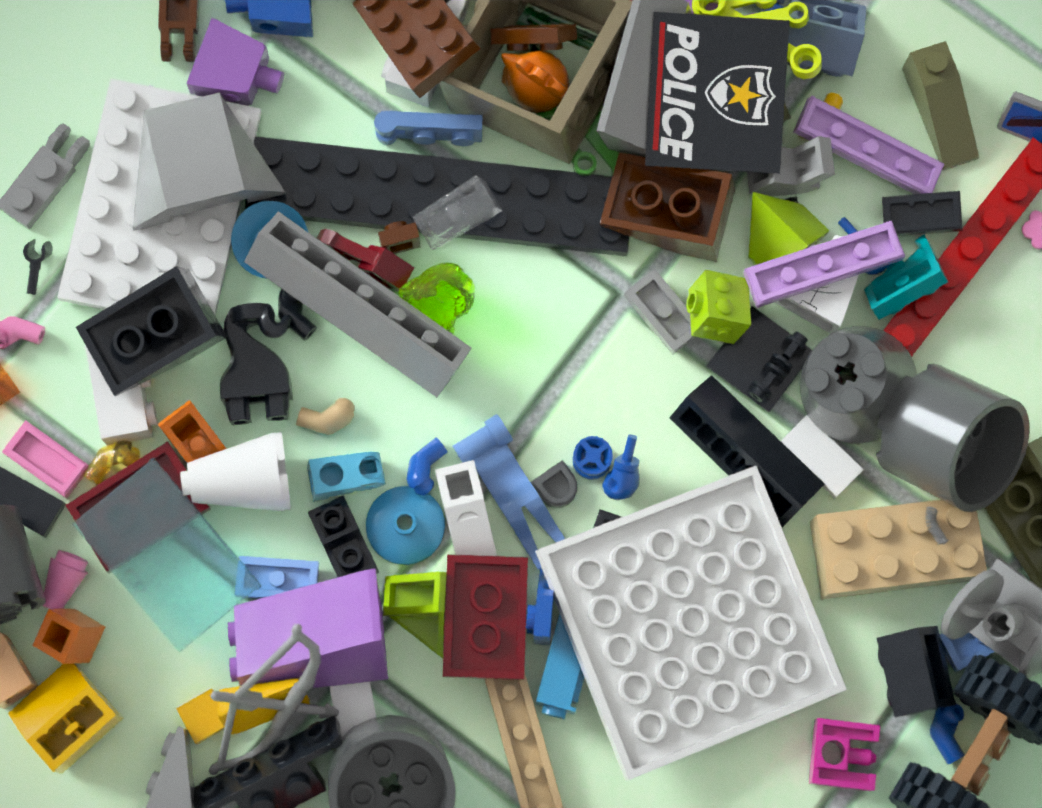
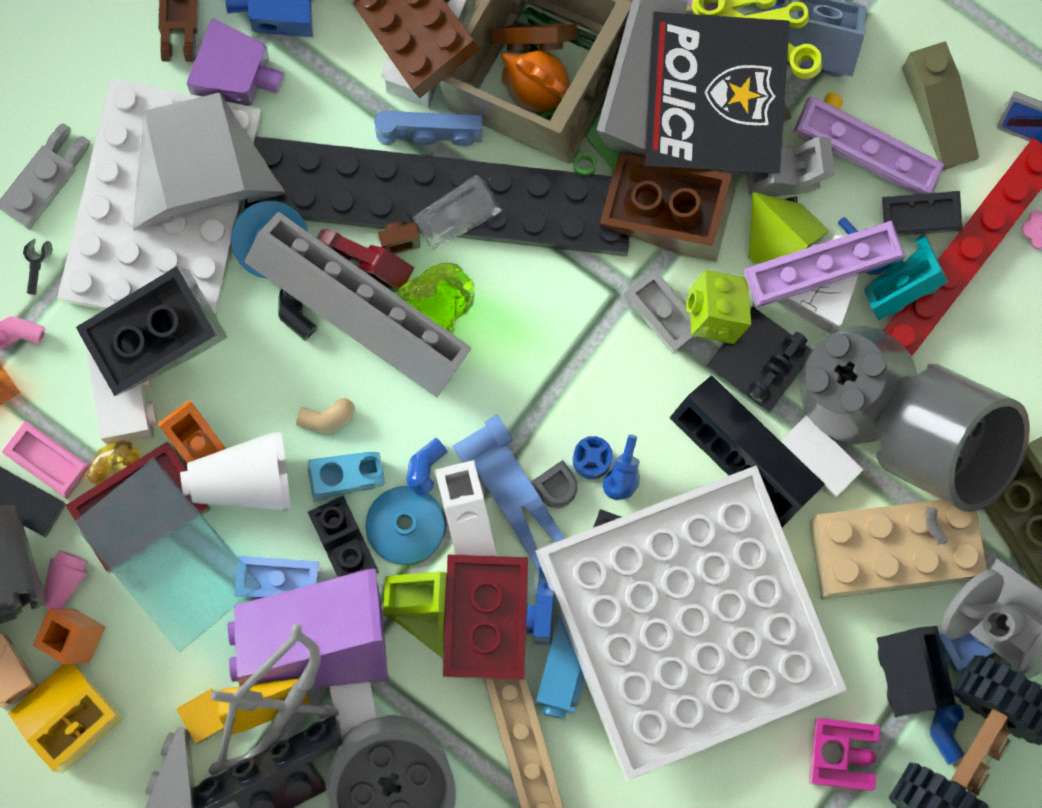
black hips [219,303,293,425] -> none

